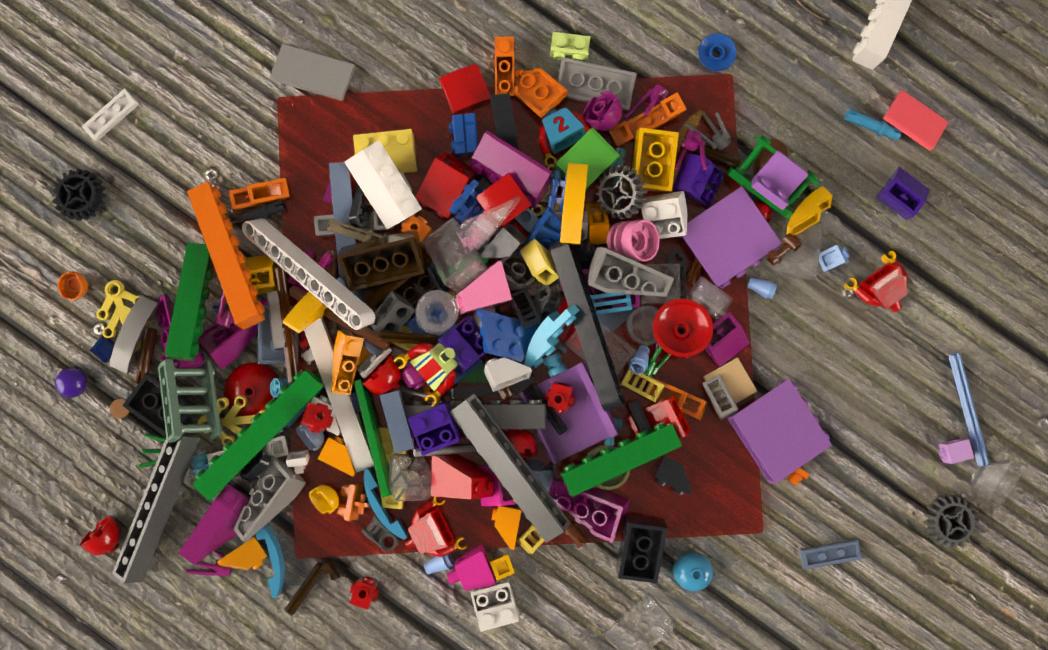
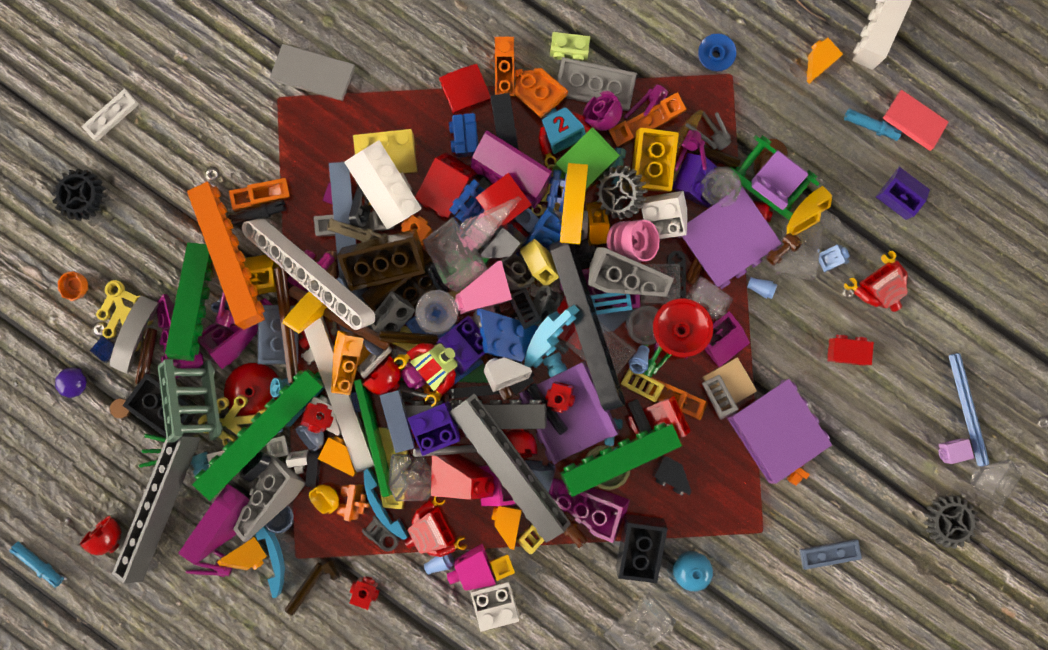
light grey beam [267,291,284,349] -> none
none -> dark azure pin [9,542,64,588]
none -> sand blue hair [265,505,294,533]
none -> black beam [306,450,321,488]
none -> clear cylinder [701,167,742,207]
none -> light orange slope [807,37,843,84]
none -> red brick [827,335,874,366]

